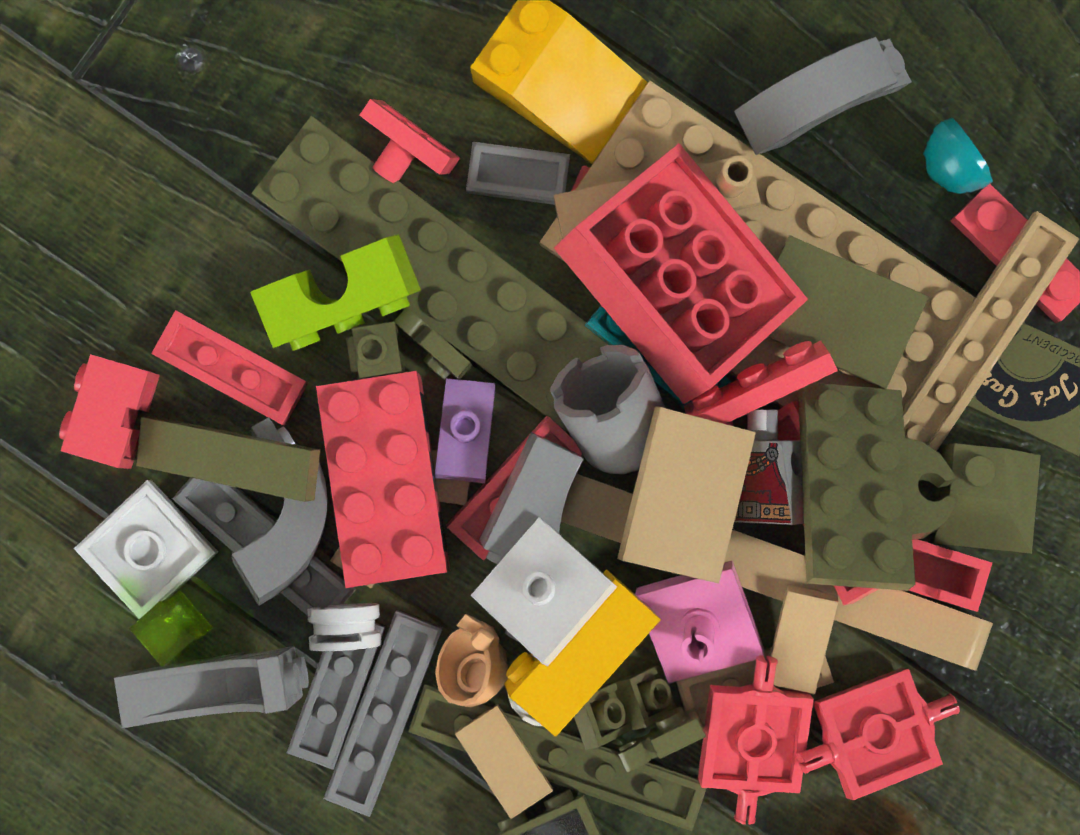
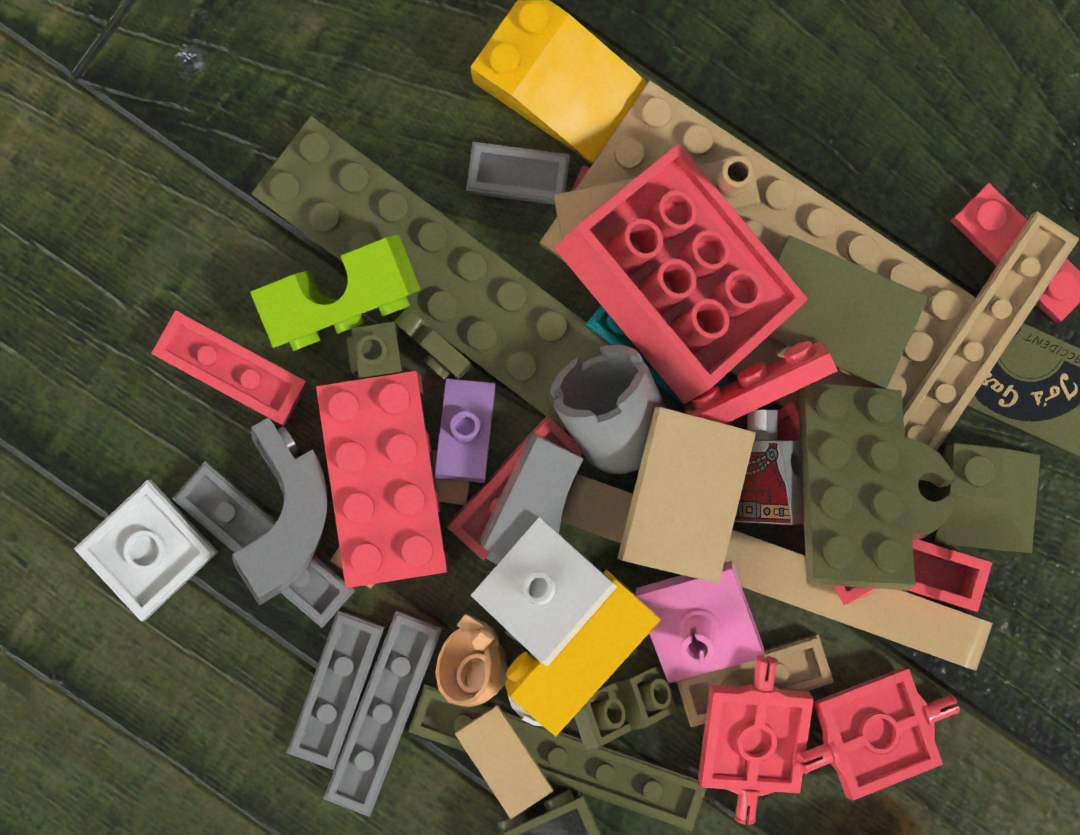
coral brick [59,354,160,469] -> none
light grey arch [114,646,309,728] -> none
clear neon green brick [129,591,213,667] -> none
olive tile [136,416,320,502] -> none
white wheel [307,603,381,651] -> none
coral tile [359,99,460,183] -> none
olive plate [618,707,706,772] -> none
light grey arch [734,37,912,155] -> none
tan tile [770,585,839,694] -> none
teal piece [923,118,993,194] -> none

